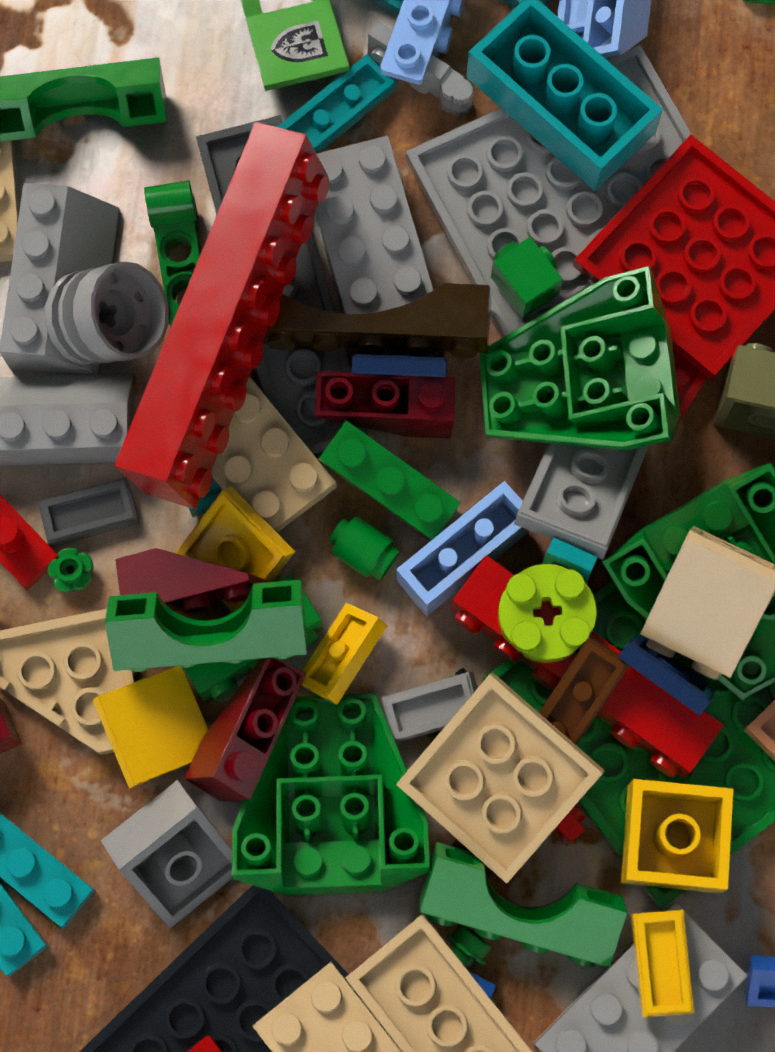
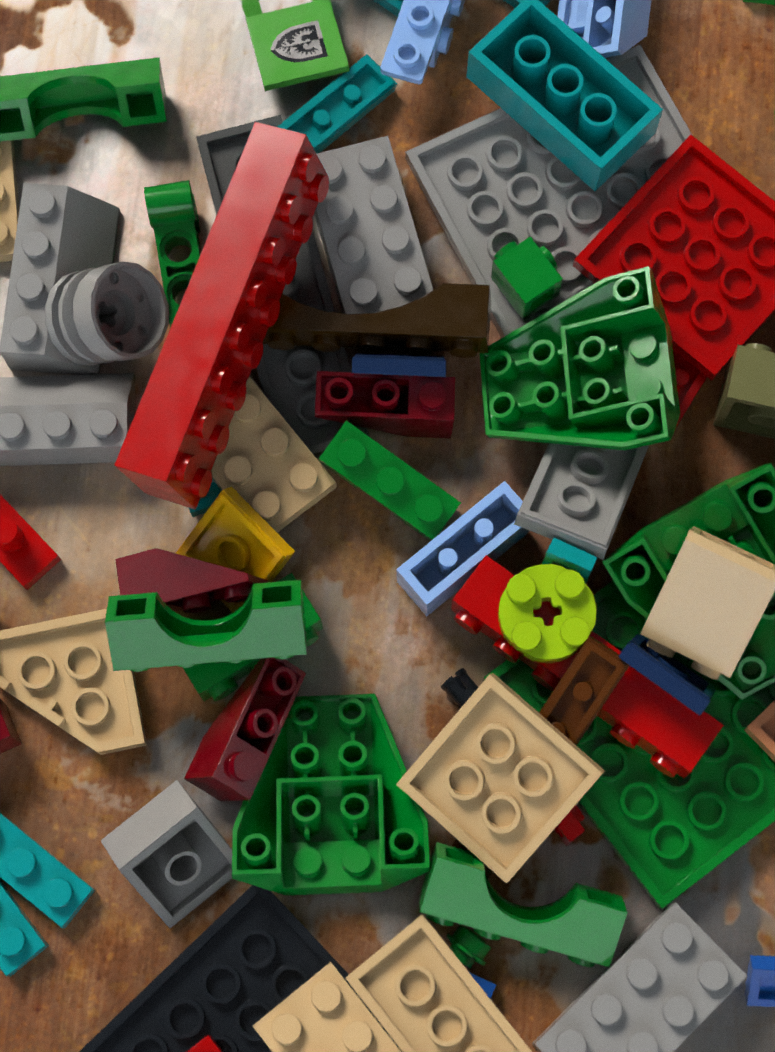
dark grey tile [38,477,139,547] -> none
green plate [48,548,94,593] -> none
yellow tile [93,666,208,789] -> none
yellow plate [301,603,387,705] -> none
green brick [329,516,401,581] -> none
light grey hinge [368,21,474,117] -> none
light grey tile [382,672,478,743] -> none
yellow brick [621,779,733,893] -> none
yellow tile [631,910,694,1017] -> none

